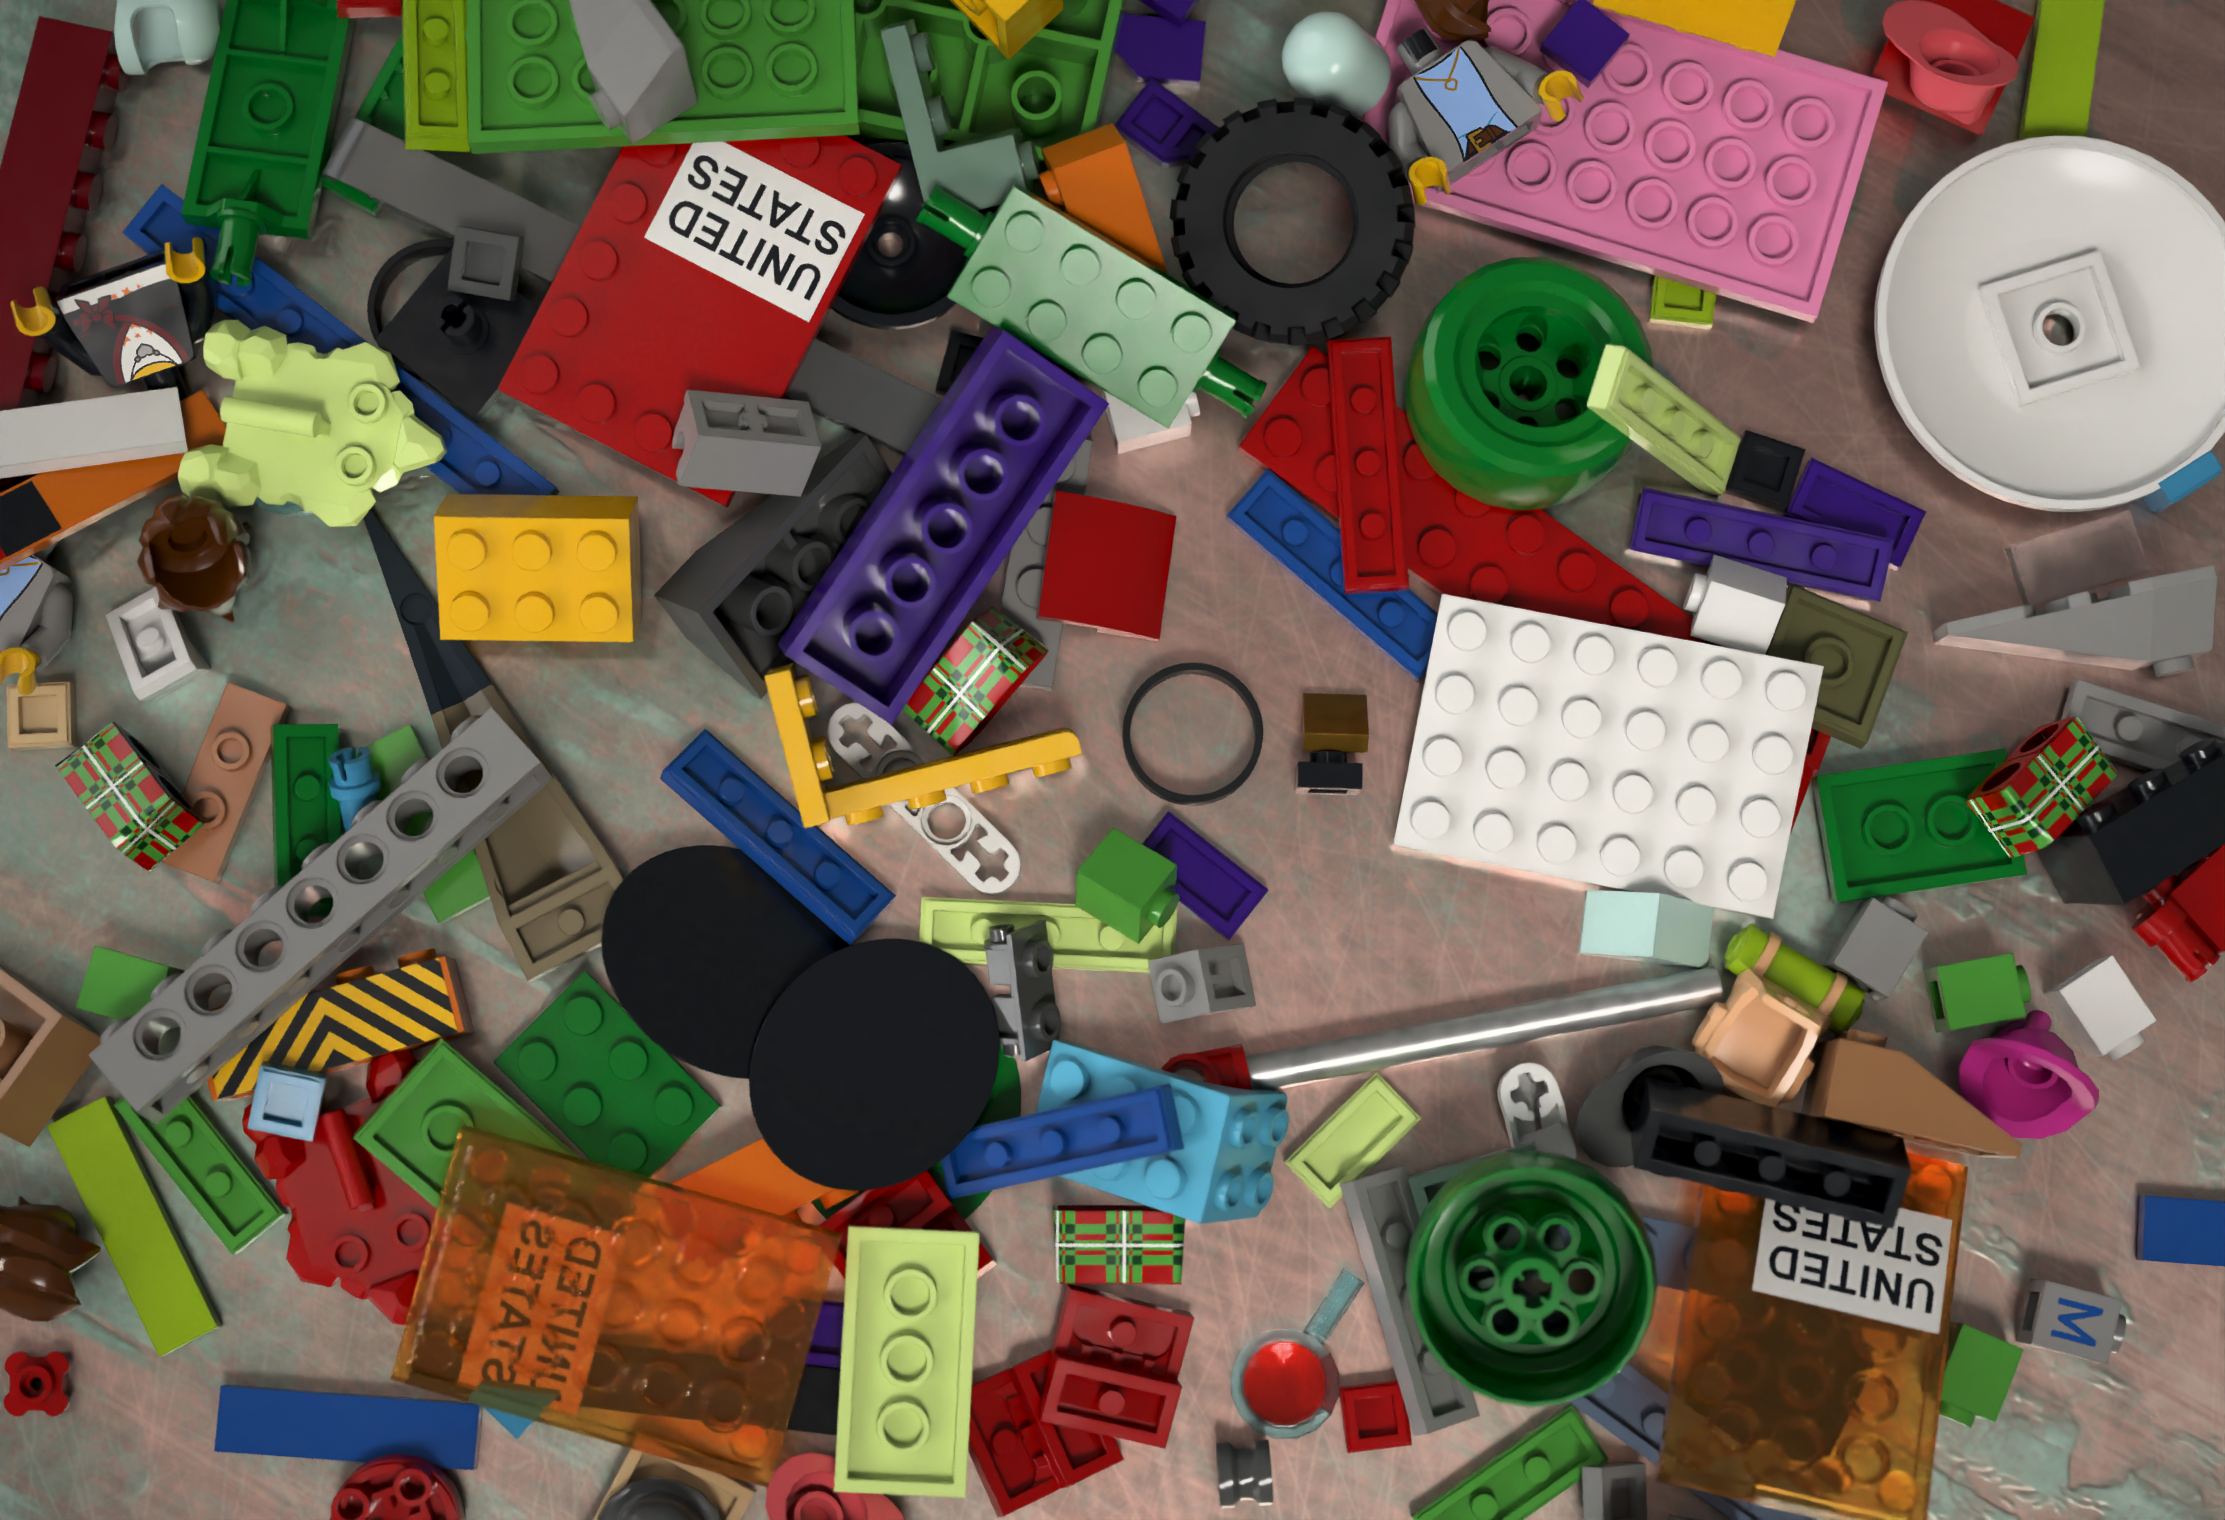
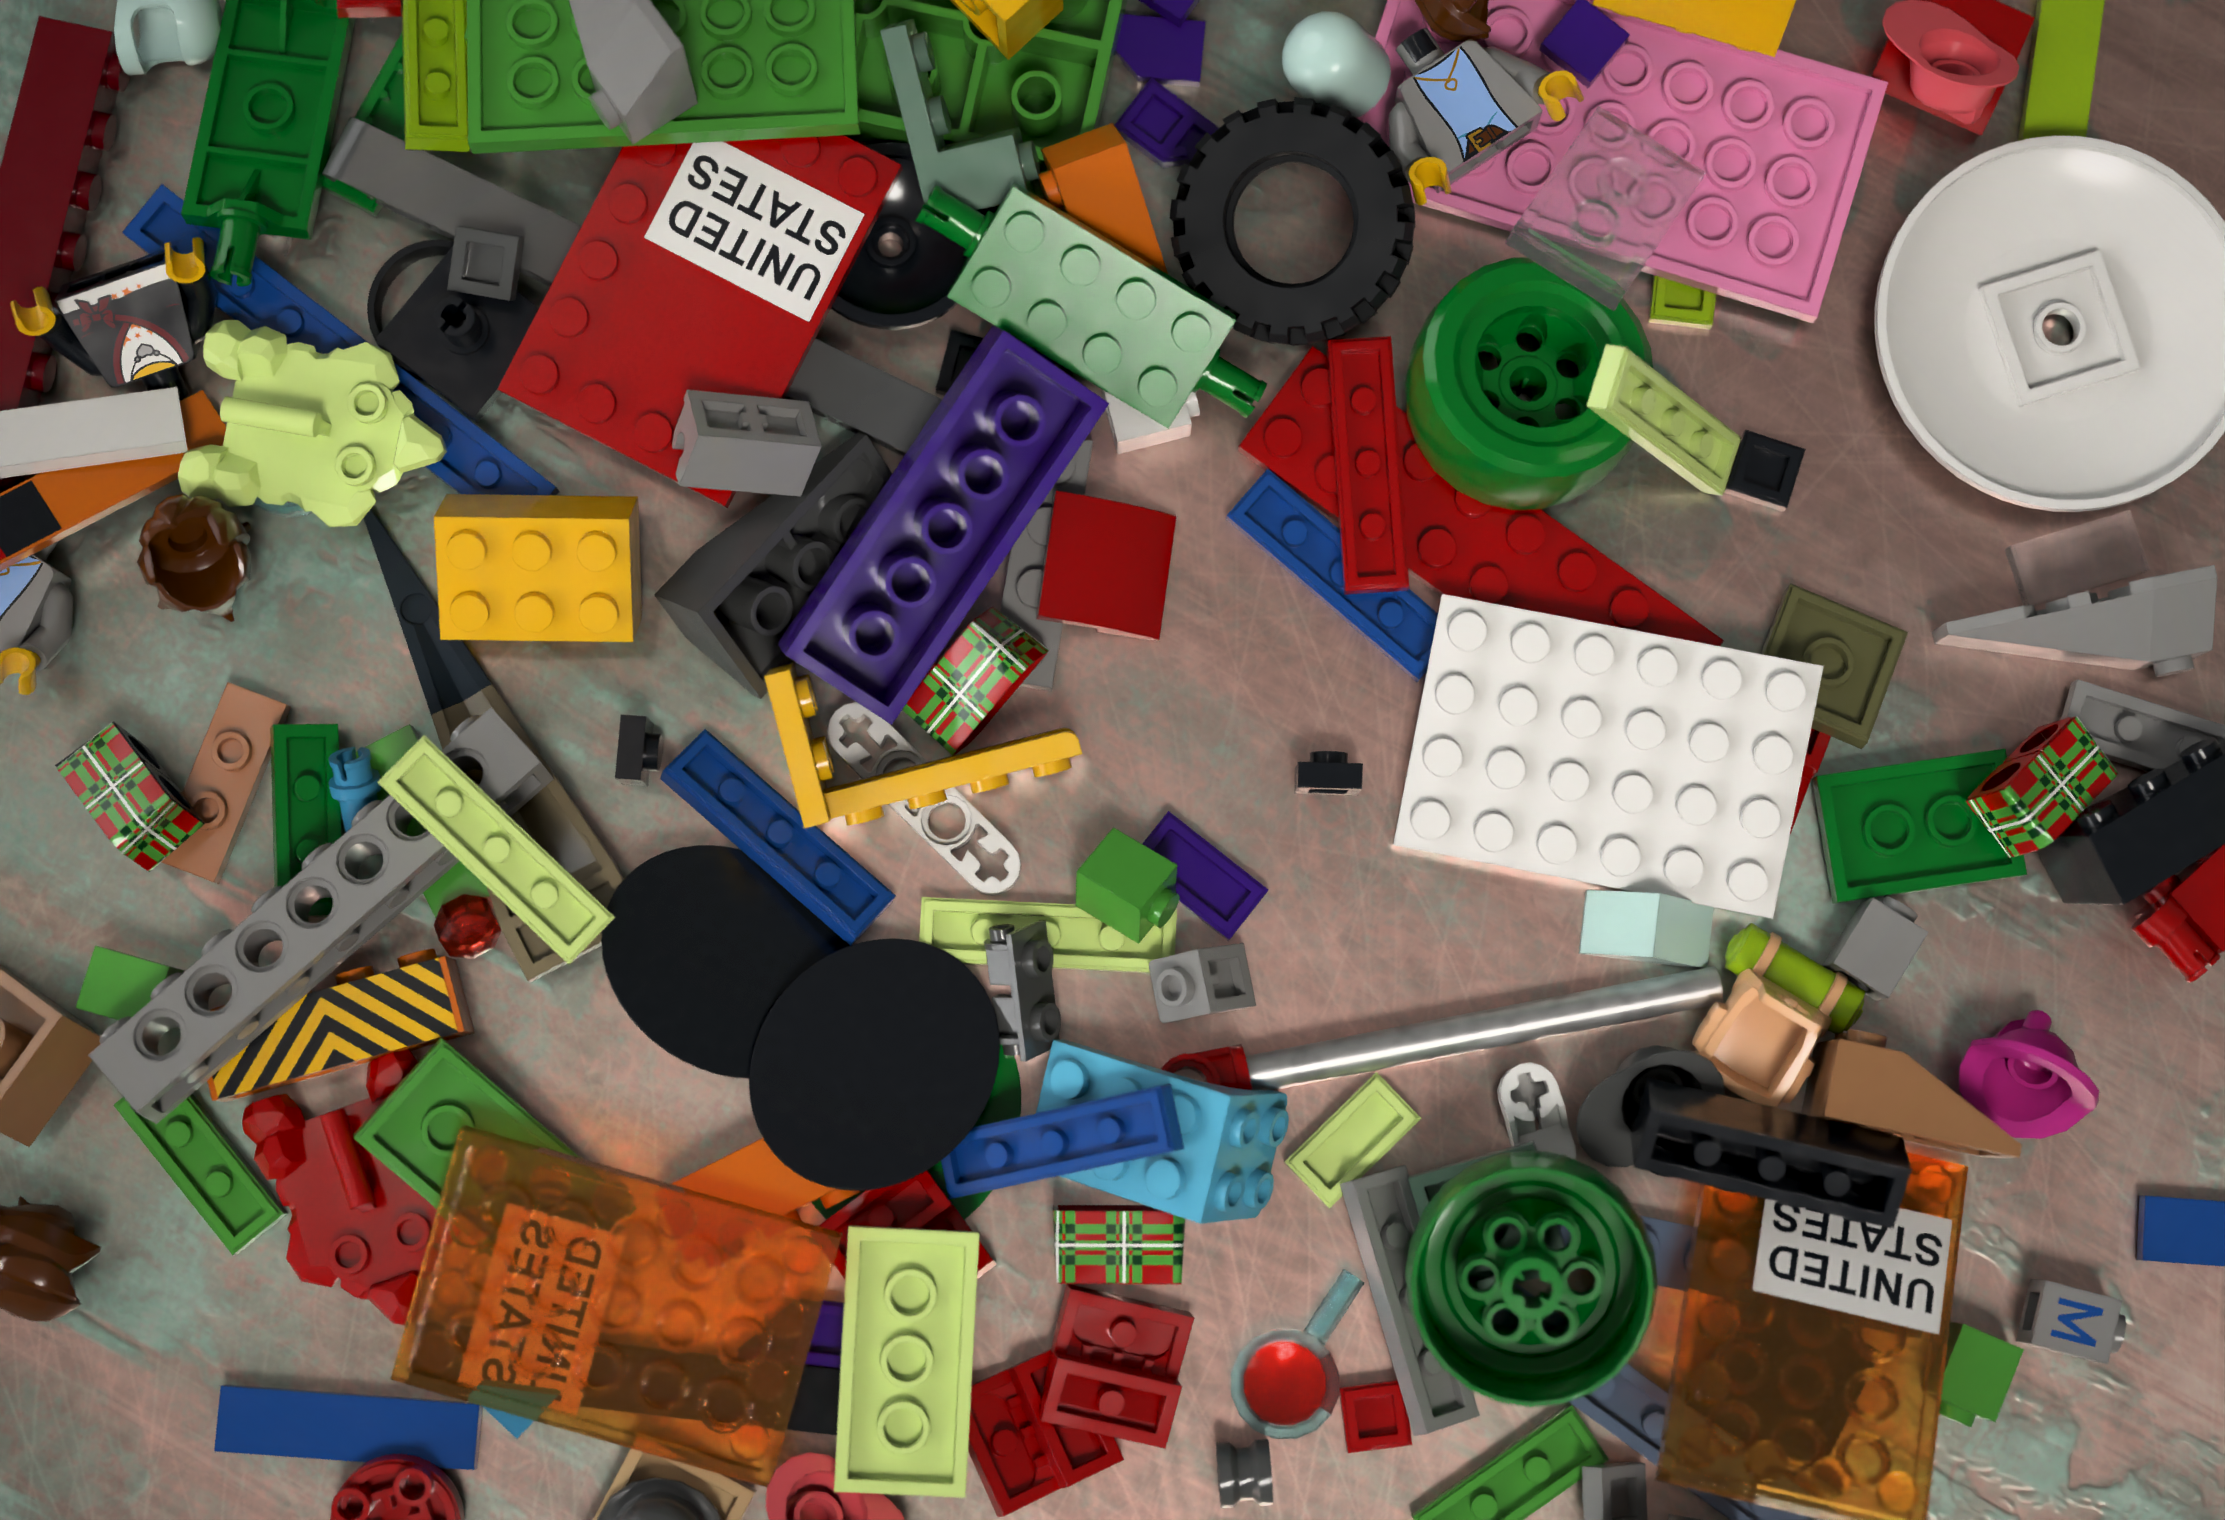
red plate [3,1351,71,1417] -> none
tan tile [6,681,77,751] -> none
lime tile [47,1096,222,1357] -> none
white slope [105,587,210,701] -> none
dark azure tile [247,1061,328,1142] -> none
green plate [493,971,722,1199] -> none
black tyre [1123,663,1263,806] -> none
pearl gold tile [1302,693,1369,753] -> none
dark purple tile [1629,487,1895,602] -> none
white brick [1684,555,1787,655] -> none
dark purple tile [1782,458,1926,571] -> none
bright green brick [1923,953,2031,1033] -> none
white brick [2044,955,2157,1061] -> none
dark azure tile [2142,450,2223,513] -> none
none -> yellowish green tile [378,735,615,964]
none -> clear red tile [434,894,502,959]
none -> black plate [615,714,663,787]
none -> clear tile [1505,106,1706,311]

